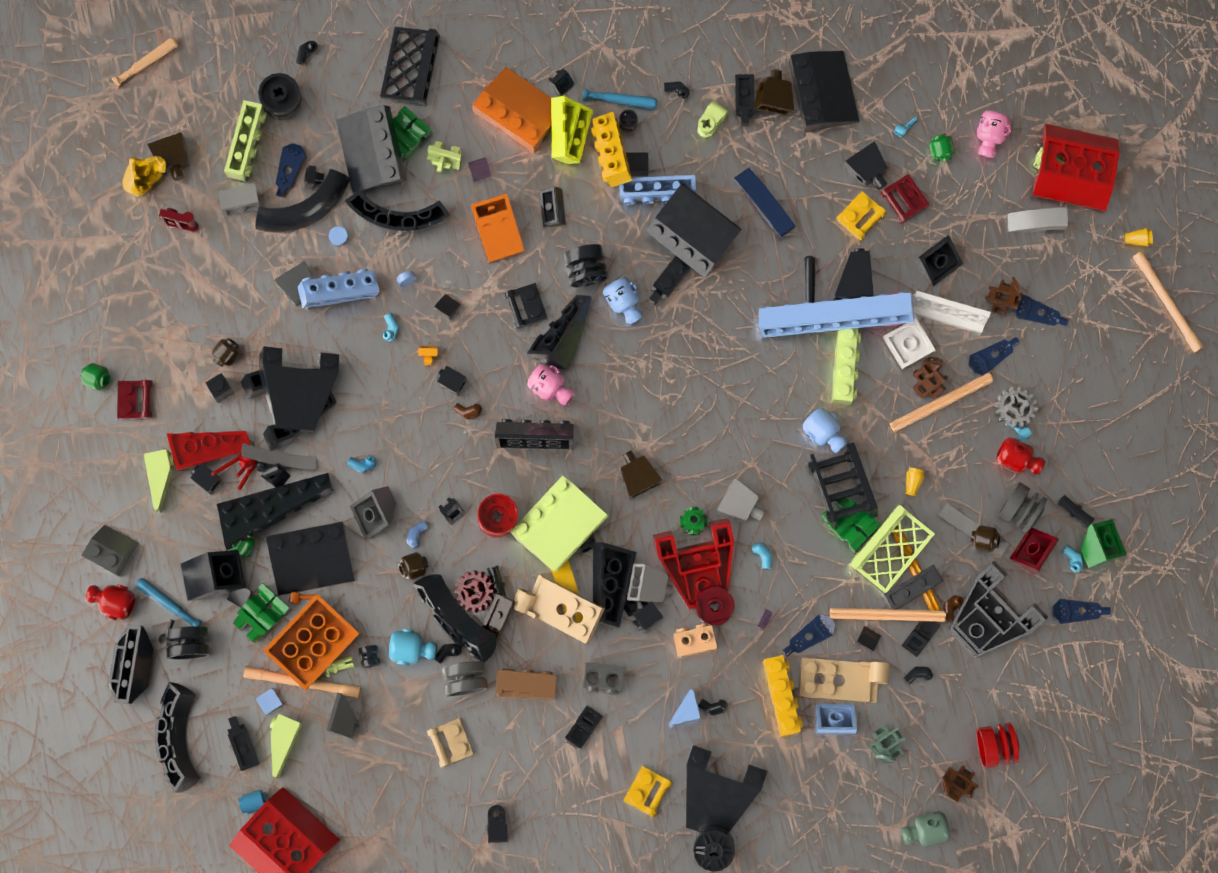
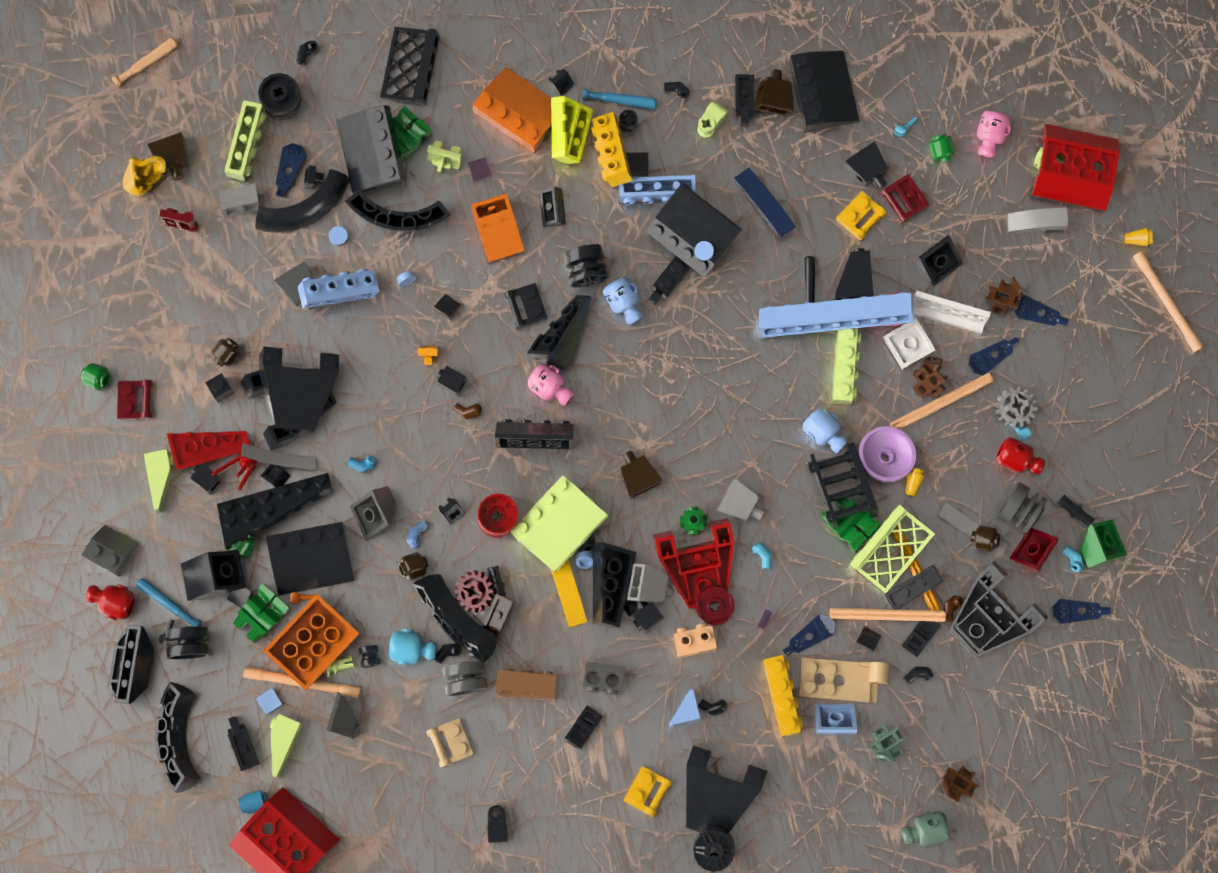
black arm [256,461,283,477] -> none
medium azure arm [383,313,399,341] -> none
tan hinge [513,575,605,644] -> none
red wheel [976,722,1019,768] -> none
none -> light blue tile [575,551,593,569]
none -> light blue tile [695,241,714,261]
none -> lavender dish [858,426,916,482]

